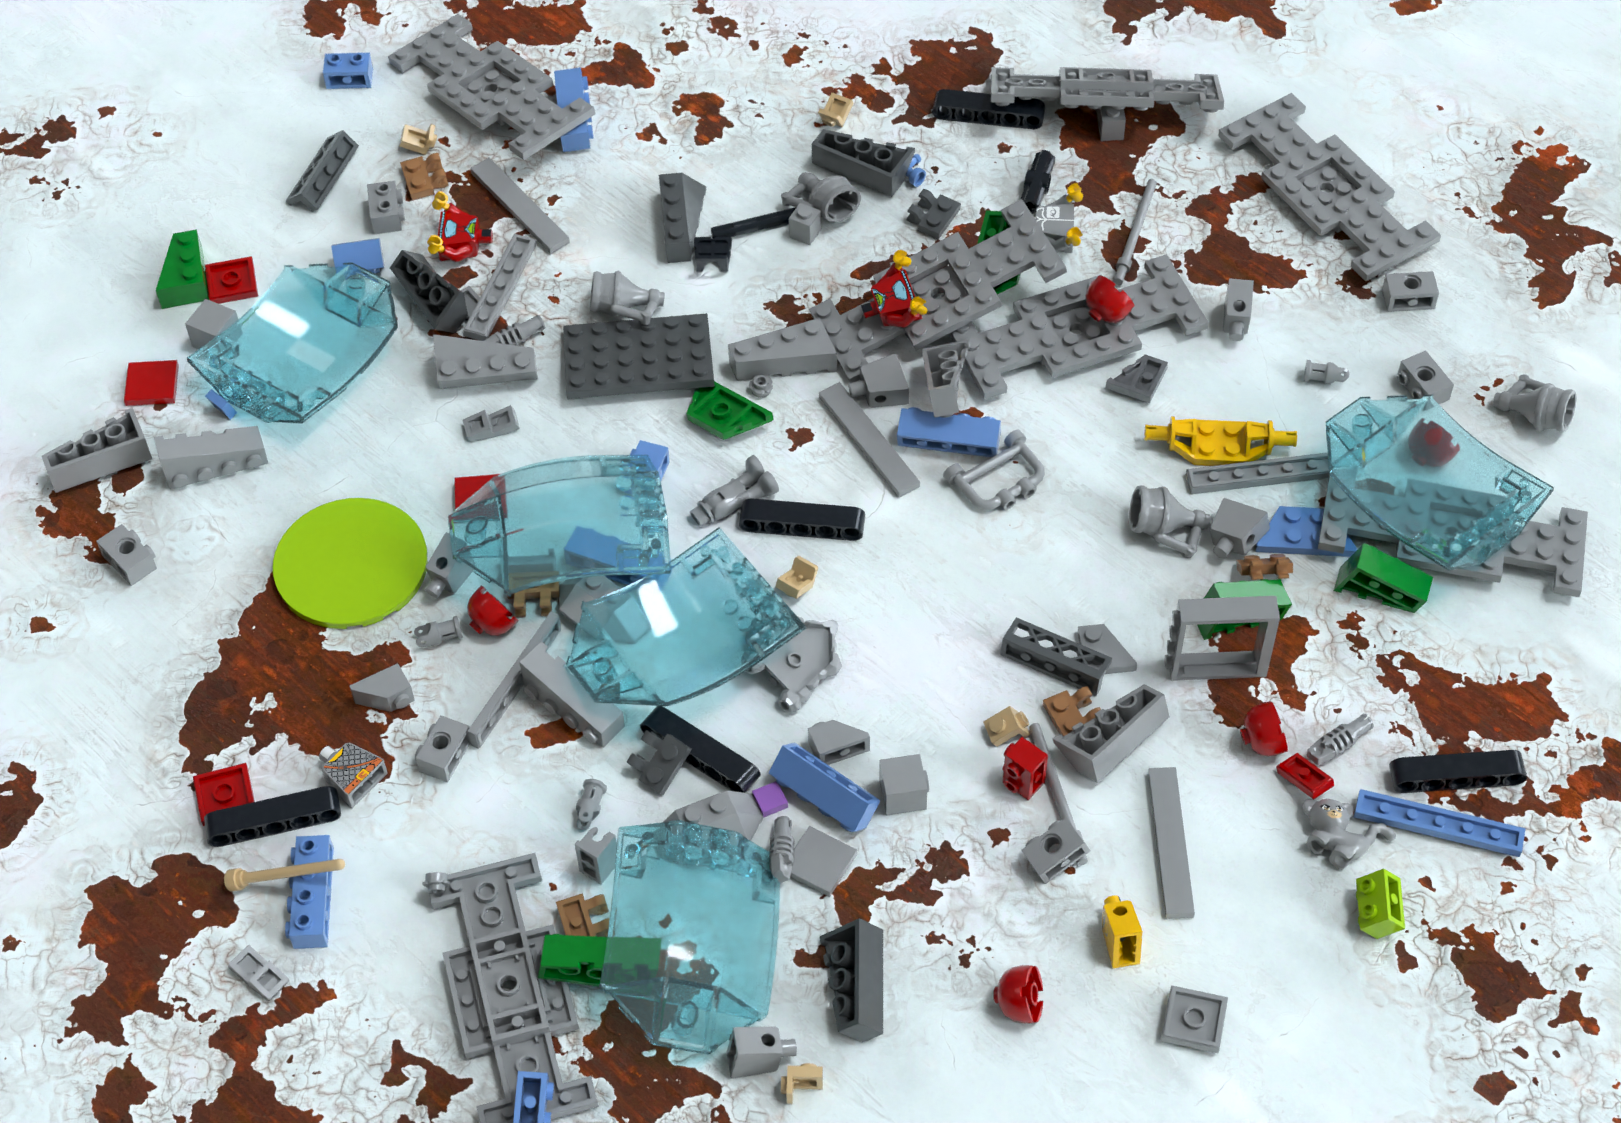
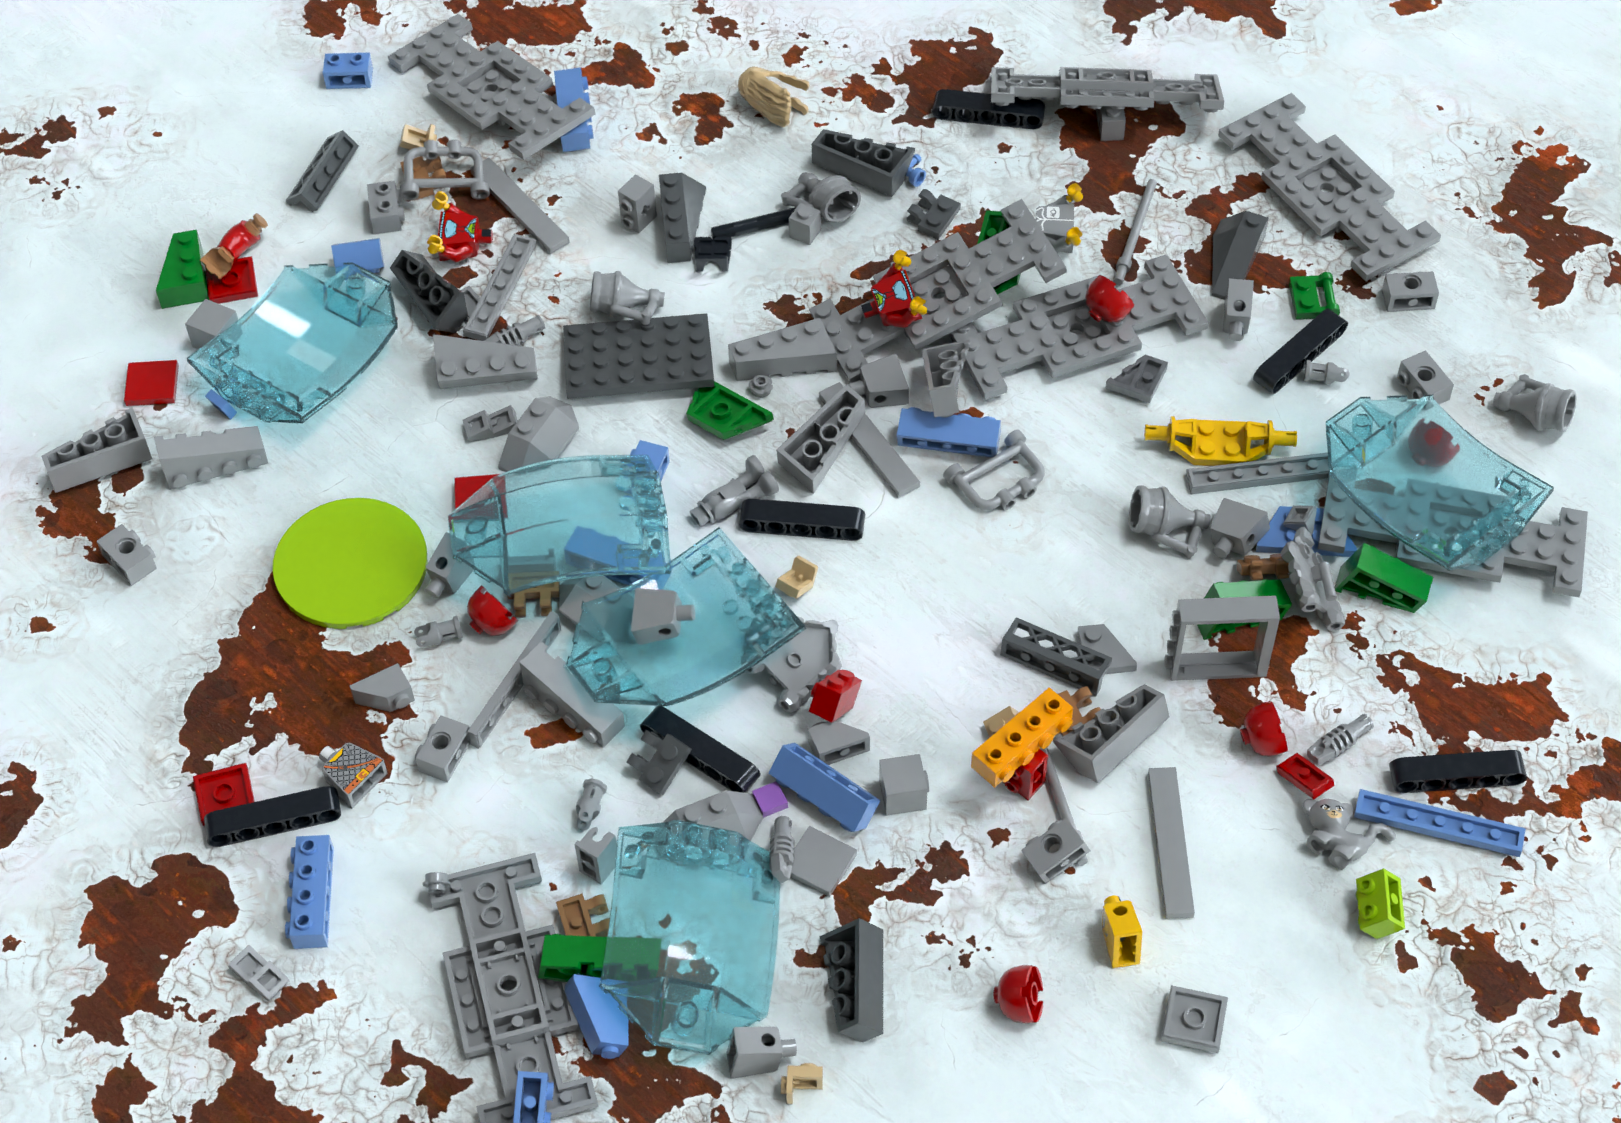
tan piece [224,859,345,891] -> none
tan bracket [818,93,854,127] -> none
black piece [1021,150,1055,214] -> none
none -> piece [200,213,268,280]
none -> light grey bar [400,140,490,200]
none -> light grey wedge [498,396,579,478]
none -> medium blue slope [565,974,628,1059]
none -> light grey brick [618,174,657,233]
none -> light grey torso [631,588,695,645]
none -> tan hair [738,66,810,127]
none -> light grey wedge [776,384,865,494]
none -> red brick [808,669,862,723]
none -> light orange brick [971,687,1073,788]
none -> dark grey wedge [1212,211,1269,300]
none -> black beam [1253,308,1348,394]
none -> light grey shield [1281,527,1345,631]
none -> light grey slope [1283,505,1317,536]
none -> green plate [1289,272,1340,320]

